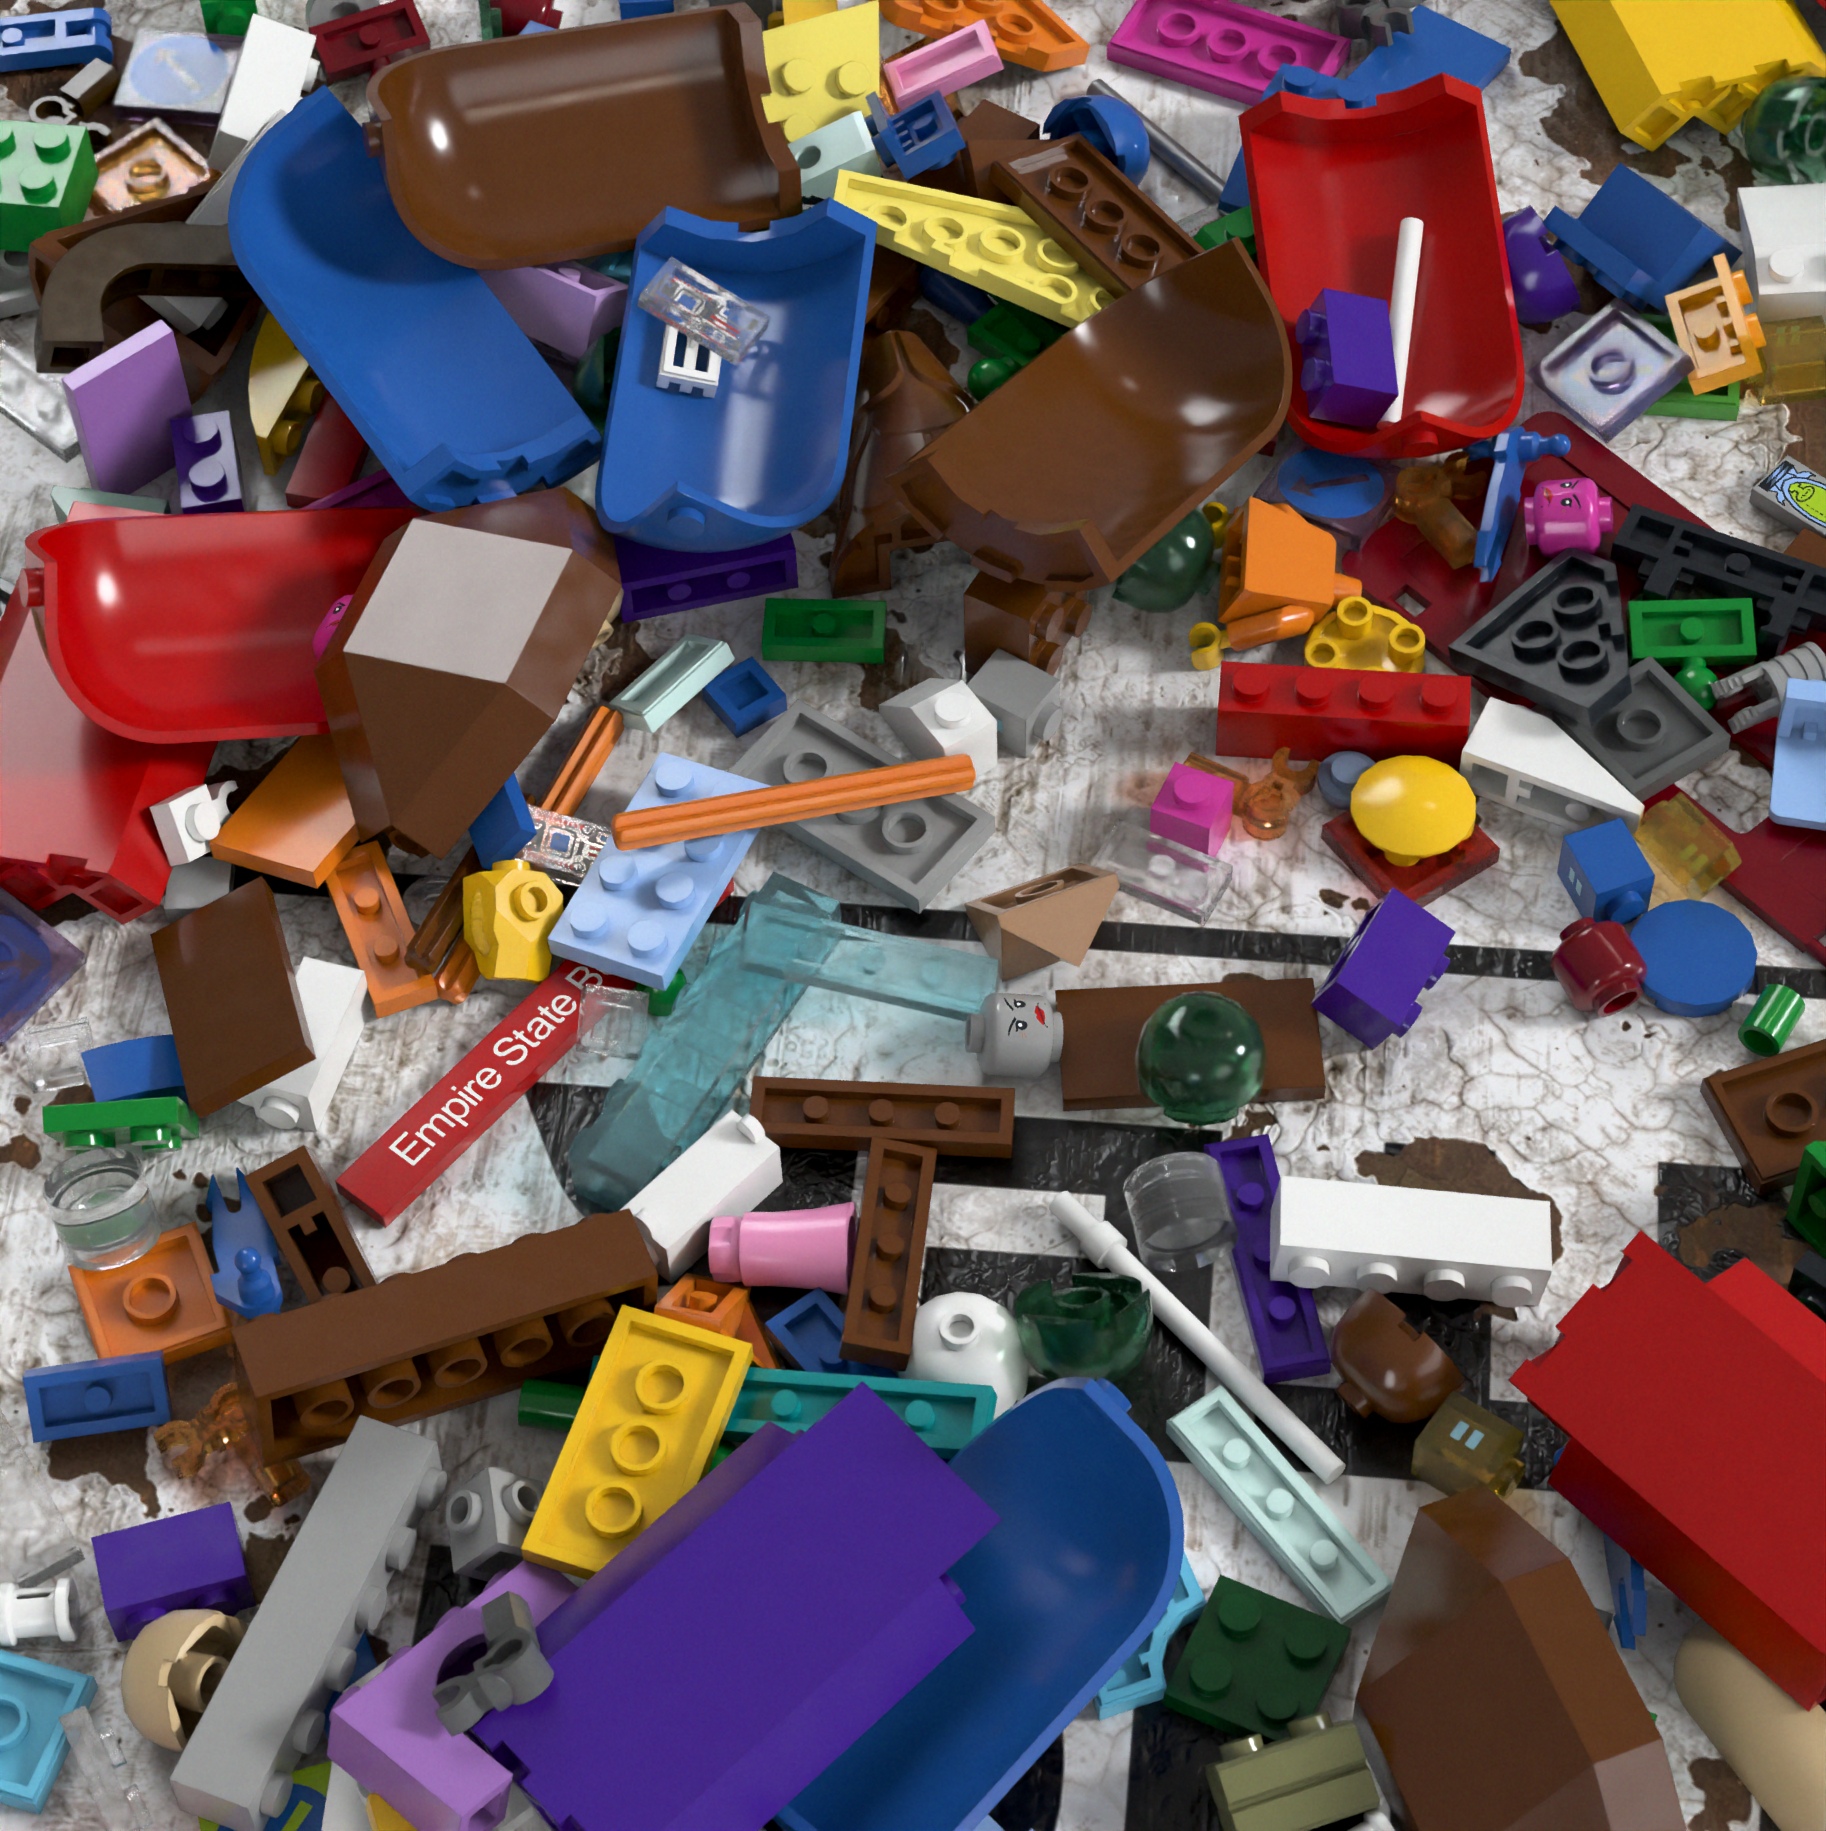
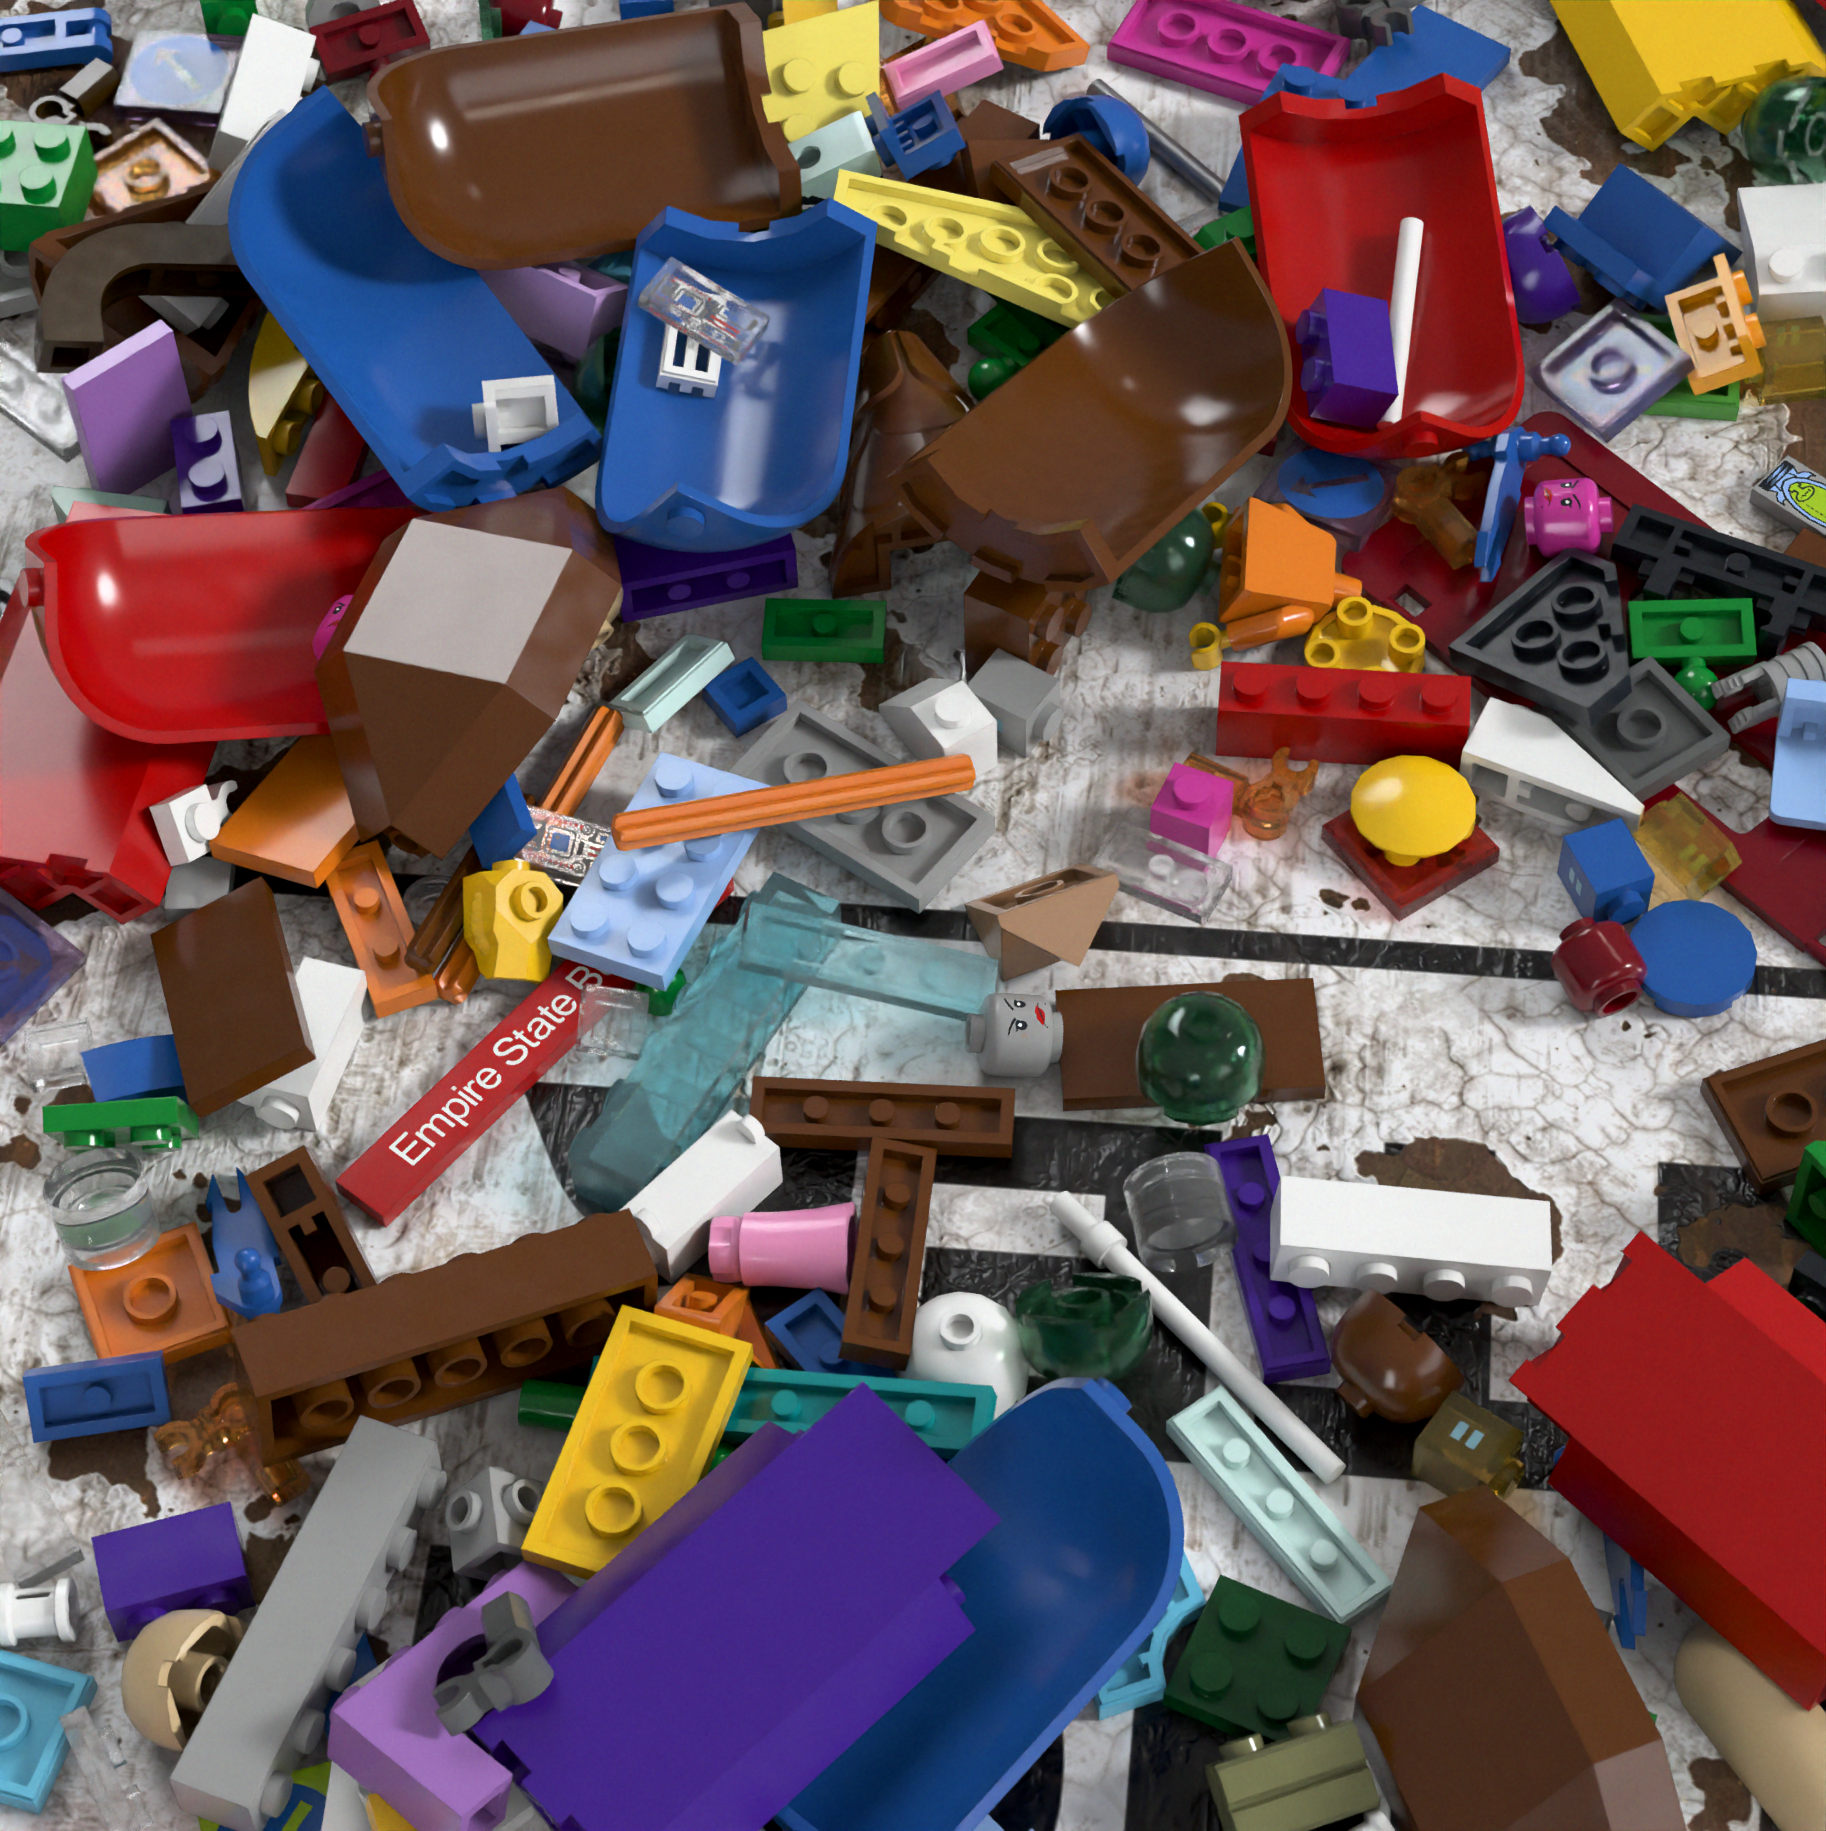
dark blue cone [917,265,996,327] -> none
dark purple brick [1310,887,1456,1050] -> none
sand blue plate [1317,751,1376,811] -> none
green hinge [1738,984,1805,1057] -> none
none -> white bracket [472,375,559,452]

